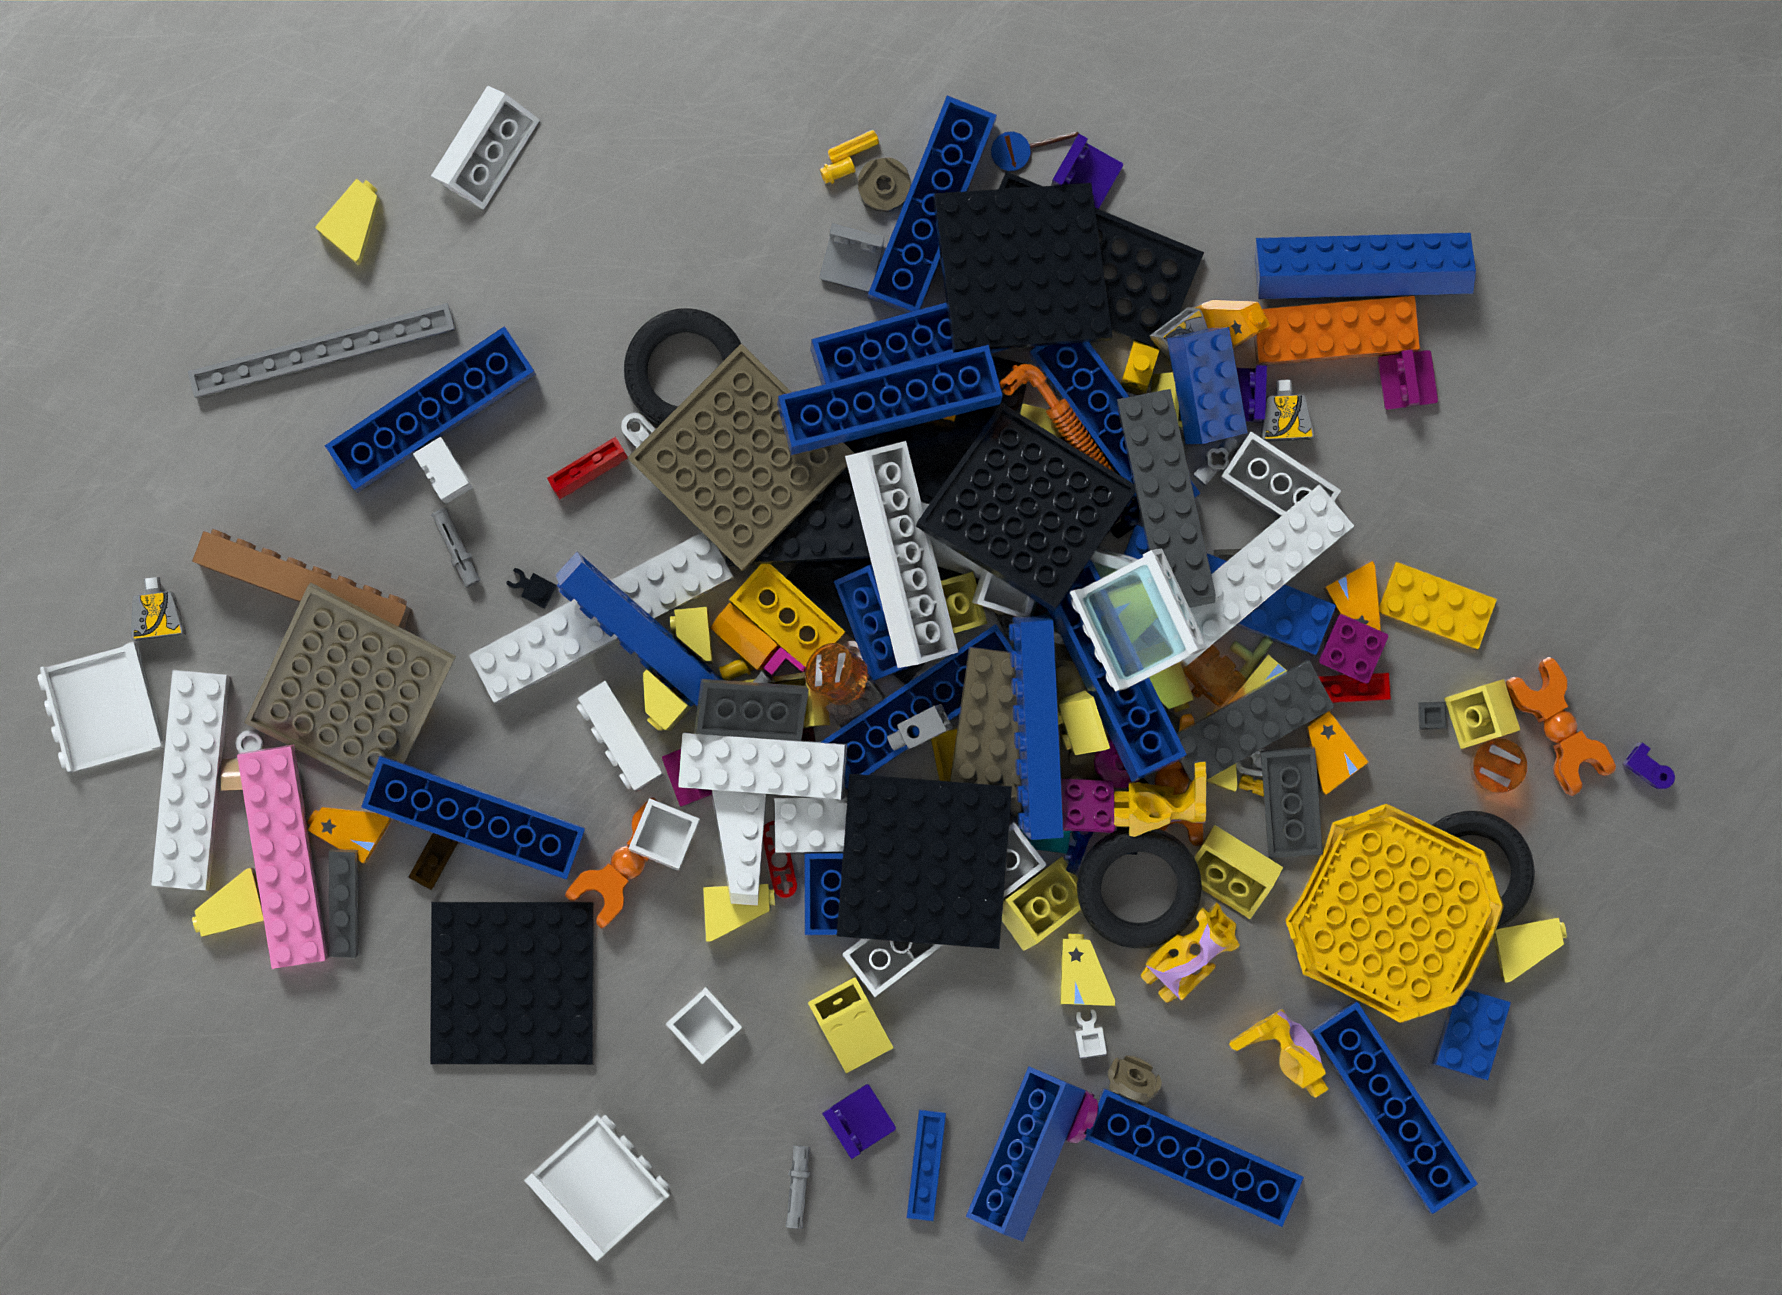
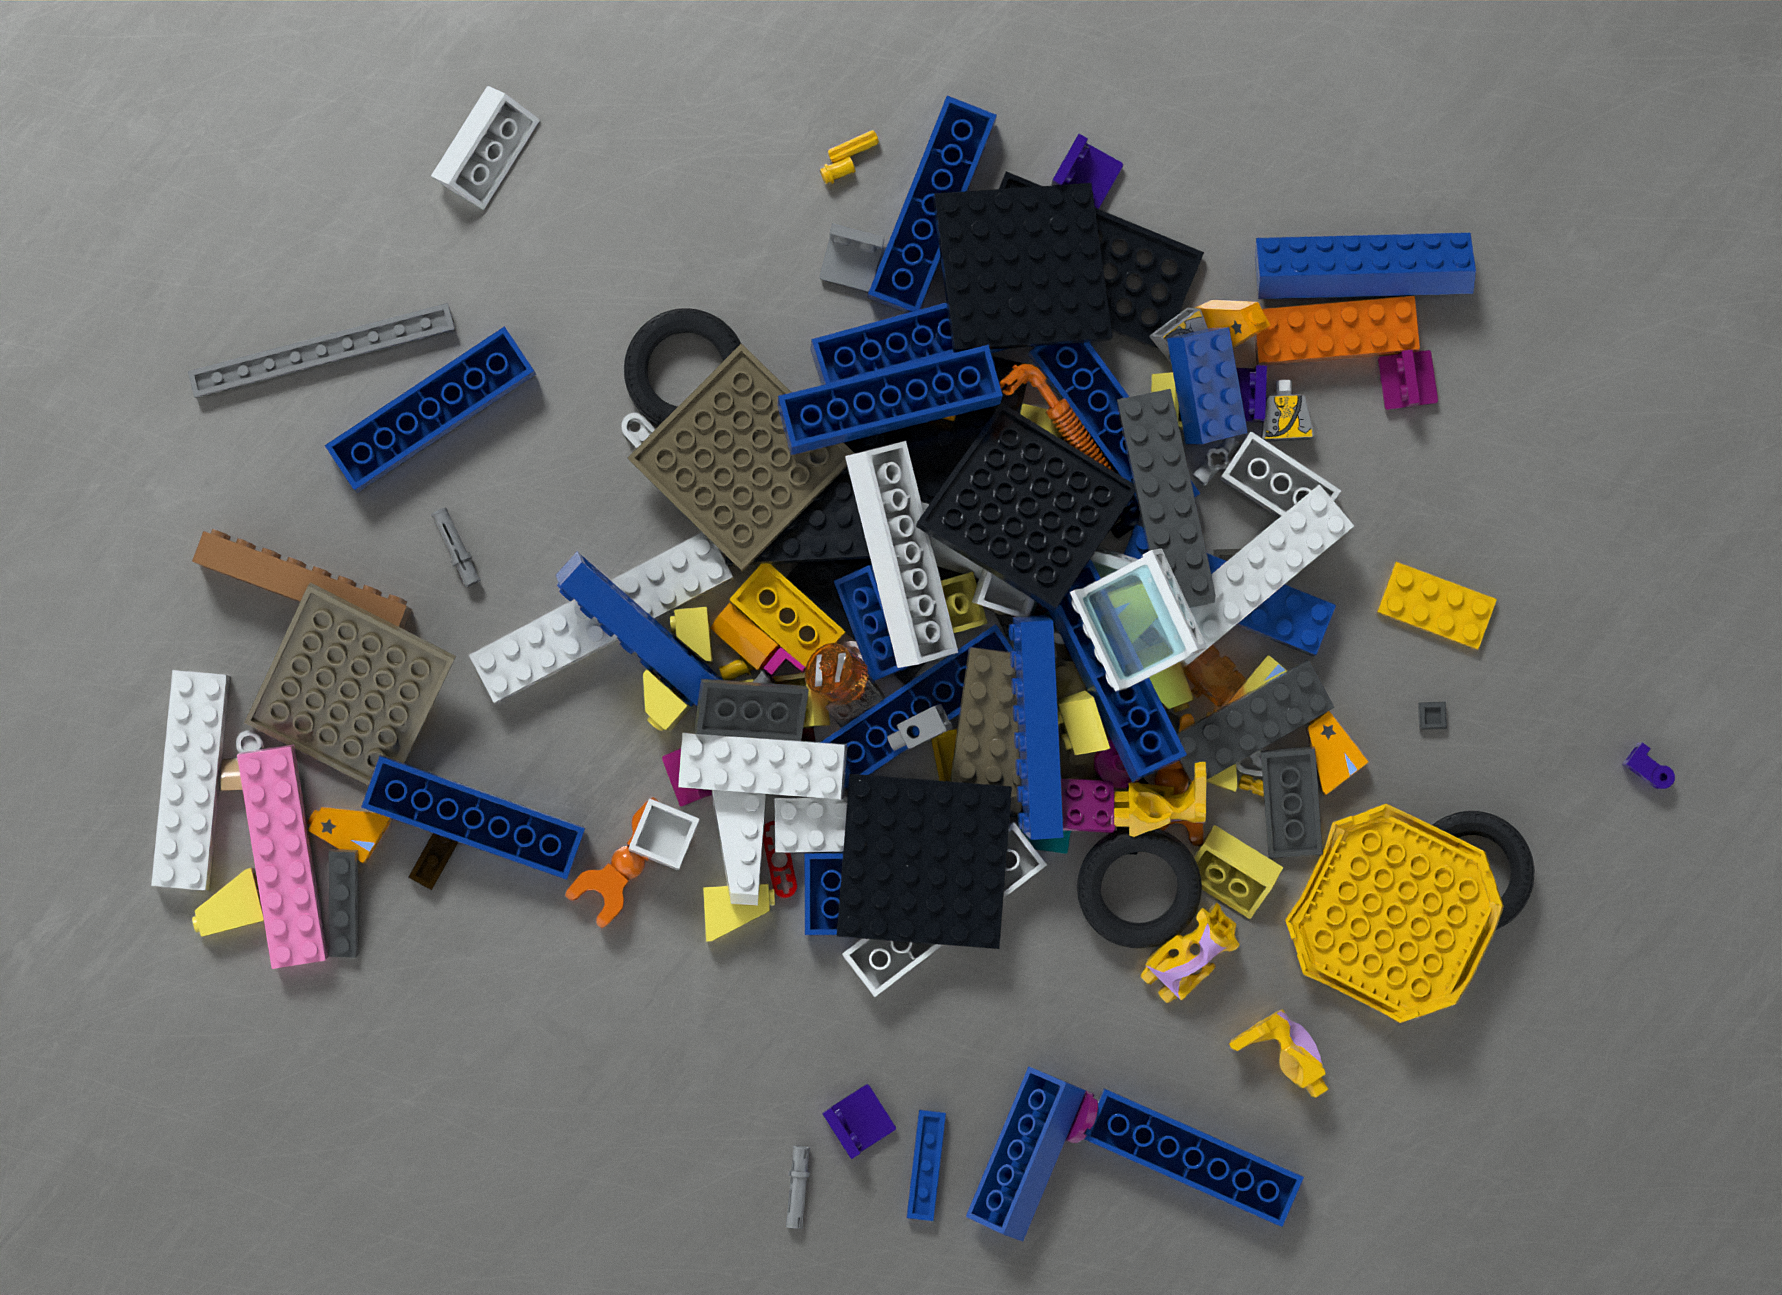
white panel [38,642,165,773] -> none
torso [131,577,186,641] -> none
light yellow slope [315,179,380,265] -> none
white piece [413,437,473,504] -> none
black plate [430,902,594,1065] -> none
black plate [506,568,557,609] -> none
white panel [524,1114,670,1262] -> none
red plate [547,436,628,499] -> none
white brick [577,681,664,791] -> none
white piece [666,987,743,1064] -> none
light yellow slope [808,976,894,1073] -> none
dark tan plate [858,157,911,212] -> none
blue piece [991,131,1079,171] -> none
light yellow slope [1002,857,1081,951] -> none
light yellow slope [1060,934,1115,1006] -> none
clear blue plate [1064,831,1094,874] -> none
white plate [1075,1010,1107,1060] -> none
dark tan plate [1108,1056,1162,1105] -> none
yellow torso [1120,341,1159,395] -> none
yellowish green piece [1230,637,1273,684] -> none
blue brick [1310,1001,1478,1214] -> none
red plate [1318,673,1391,703] -> none
magenta bracket [1319,614,1389,684] -> none
light orange slope [1323,561,1381,631] -> none
blue brick [1432,989,1511,1080] -> none
light yellow slope [1444,679,1520,749] -> none
clear orange piece [1469,739,1527,794] -> none
light yellow slope [1493,918,1567,983] -> none
orange piece [1506,657,1616,796] -> none

